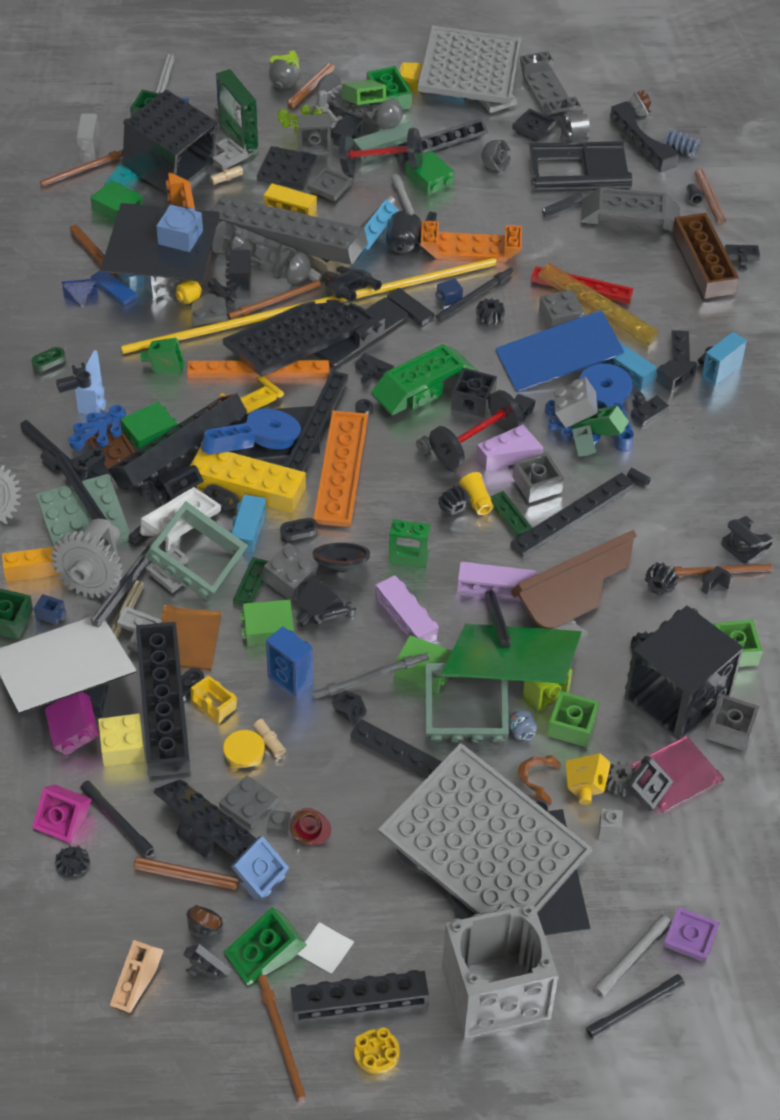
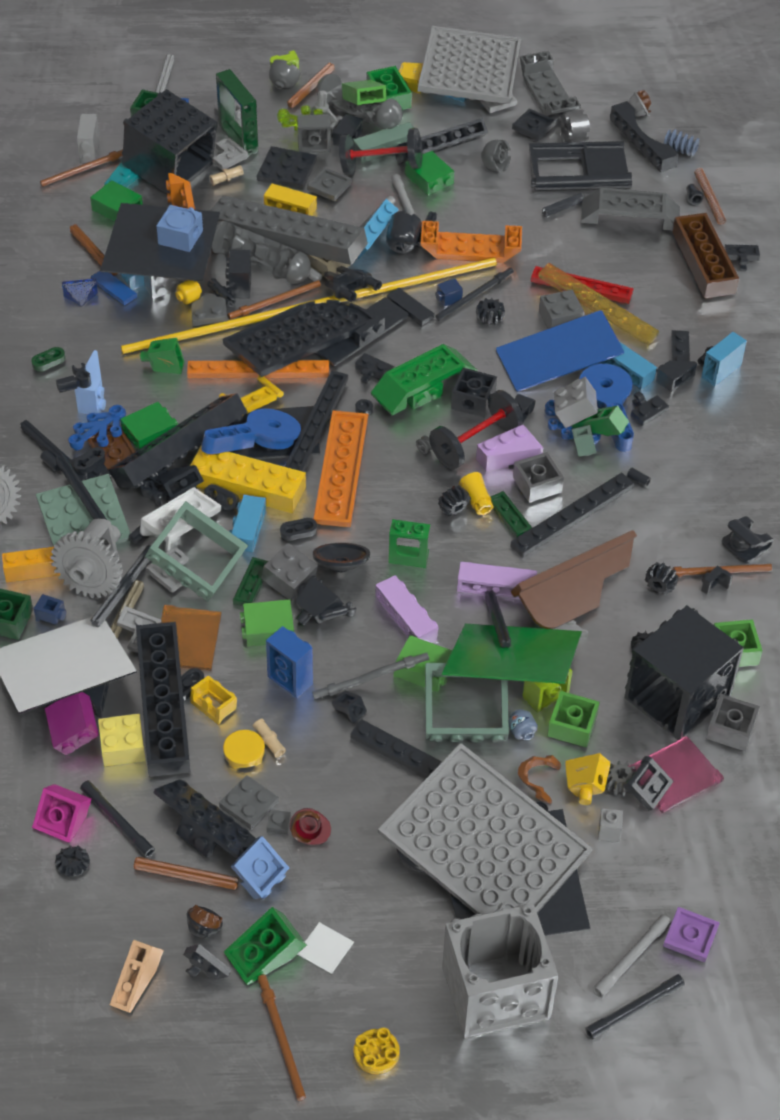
black brick [290,970,429,1023] -> none

